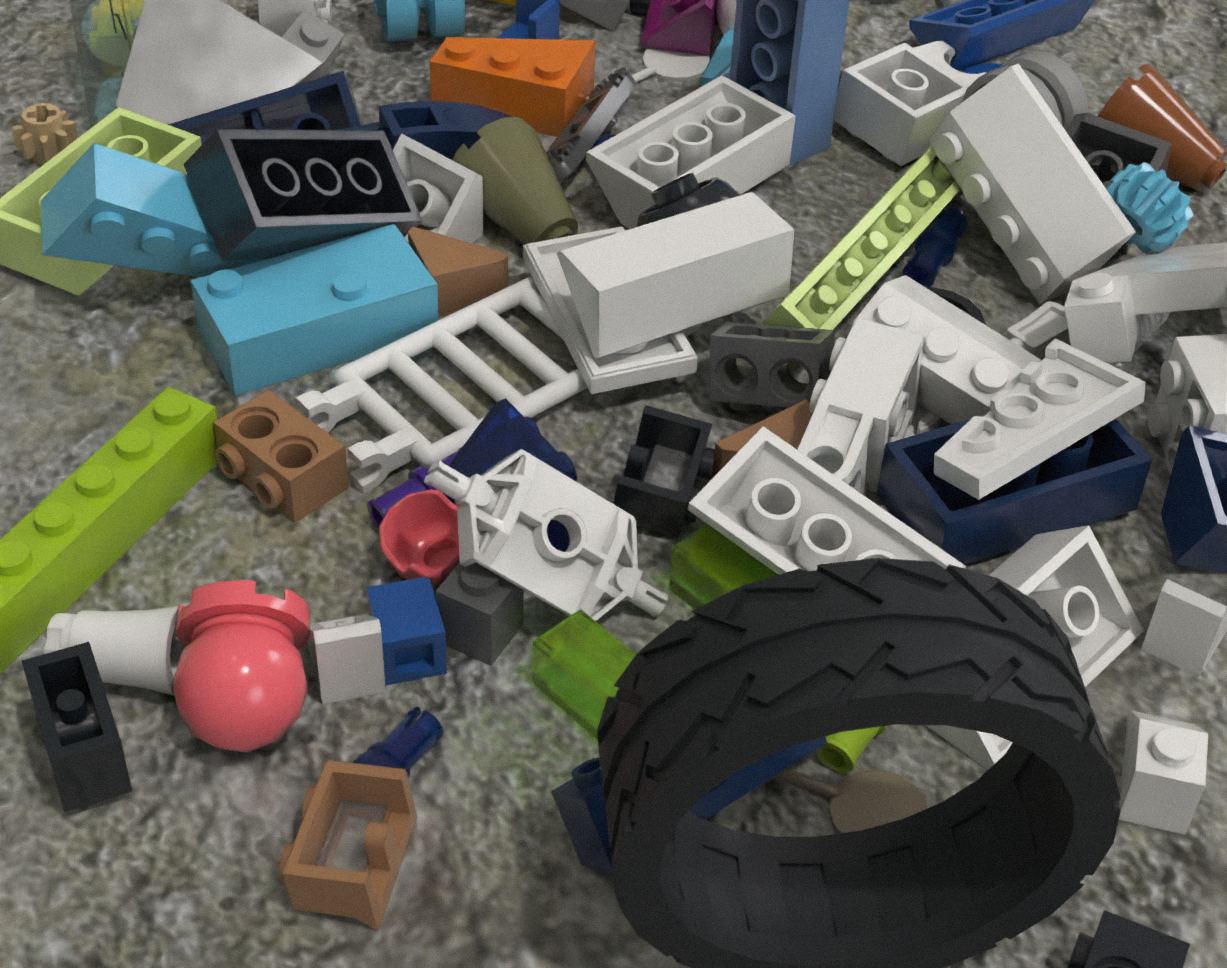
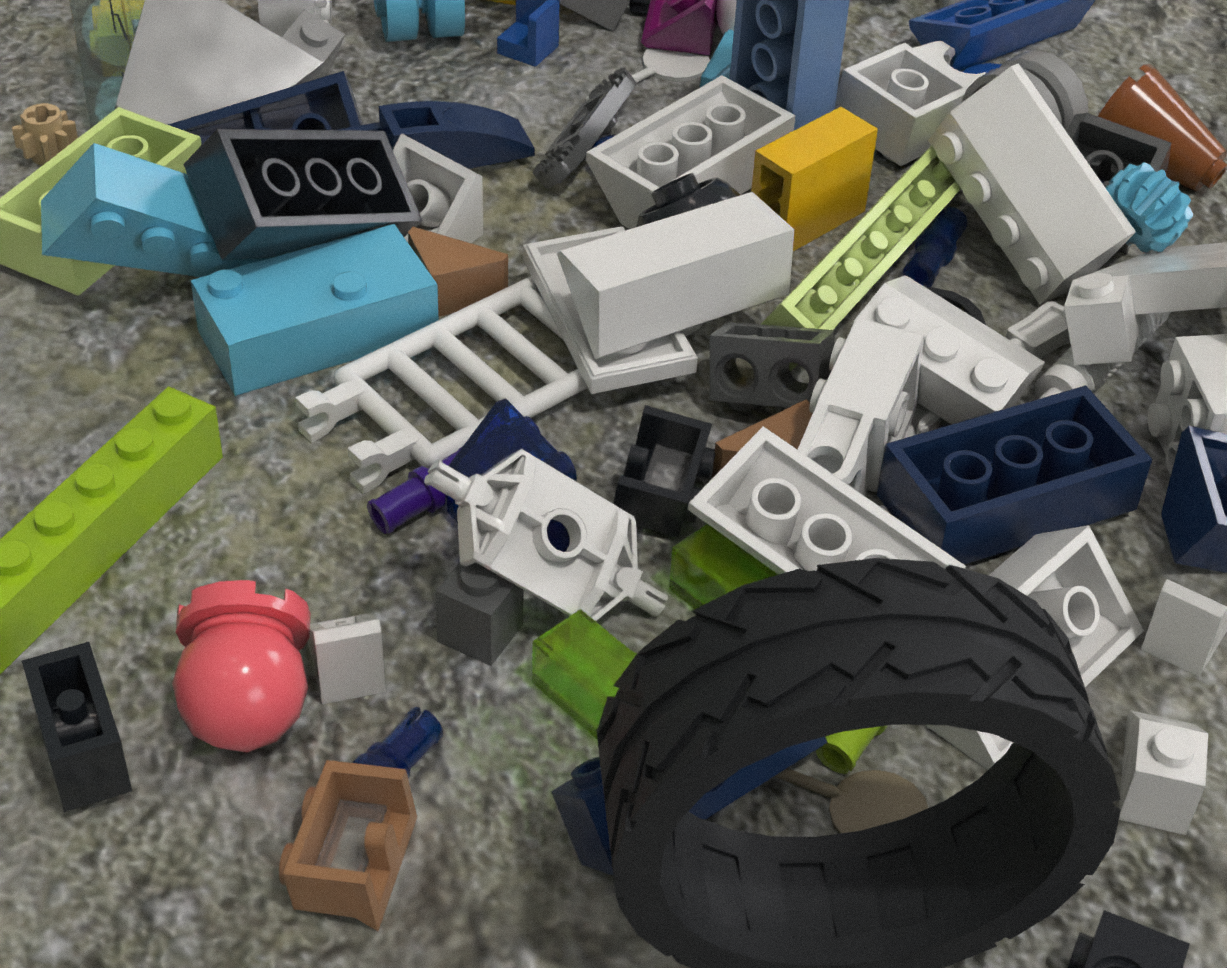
white plant [44,605,186,696] -> none
medium nougat brick [213,389,349,523] -> none
blue panel [366,577,447,686] -> none
coral hair [379,489,460,587] -> none
orange wedge [430,37,596,137] -> none
olive cone [453,117,578,245] -> none
white wing [934,338,1146,500] -> none
none -> yellow brick [751,106,878,252]

